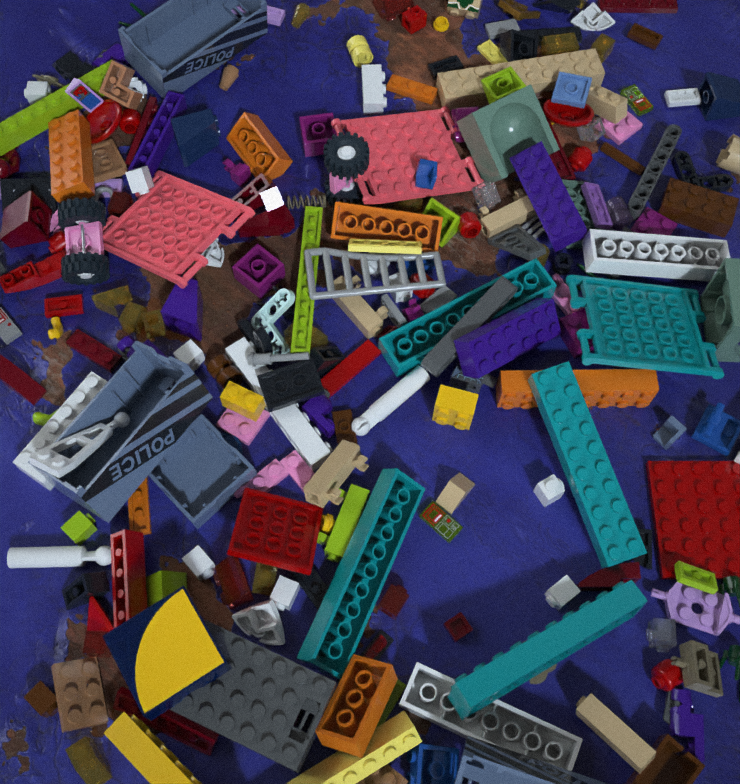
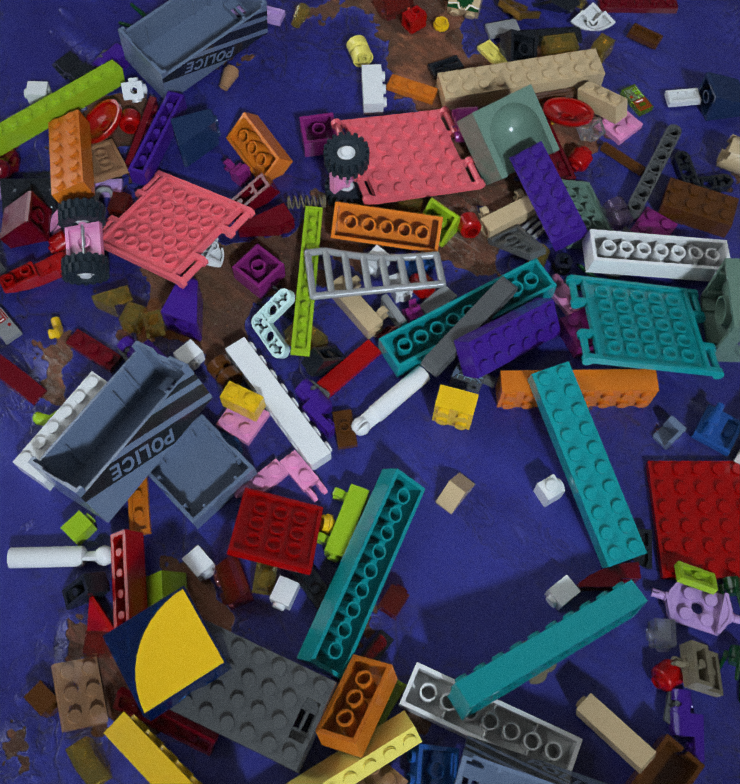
white plate [29,412,130,478] -> none
dark tan plate [32,74,65,88] -> none
red plate [44,294,84,318] -> none
slope [65,78,104,113] -> none
nougat brick [99,60,143,110] -> none
white brick [125,166,154,195] -> none
white brick [232,599,285,645] -> none
black beam [236,317,273,354] -> none
light grey pin [247,352,310,367] -> none
black plate [257,358,325,413] -> none
slope [260,186,284,211] -> none
tan brick [303,440,369,508] -> none
light yellow tile [348,239,422,254] -> none
blue panel [415,159,437,190] -> none
clear neon green tile [419,501,463,544] -> none
dark red plate [443,612,473,642] -> none
clear brick [472,181,501,210] -> none
lime slope [481,66,526,104] -> none
medium blue plate [551,71,592,108] -> none
medium lavender plate [581,182,613,230] -> none

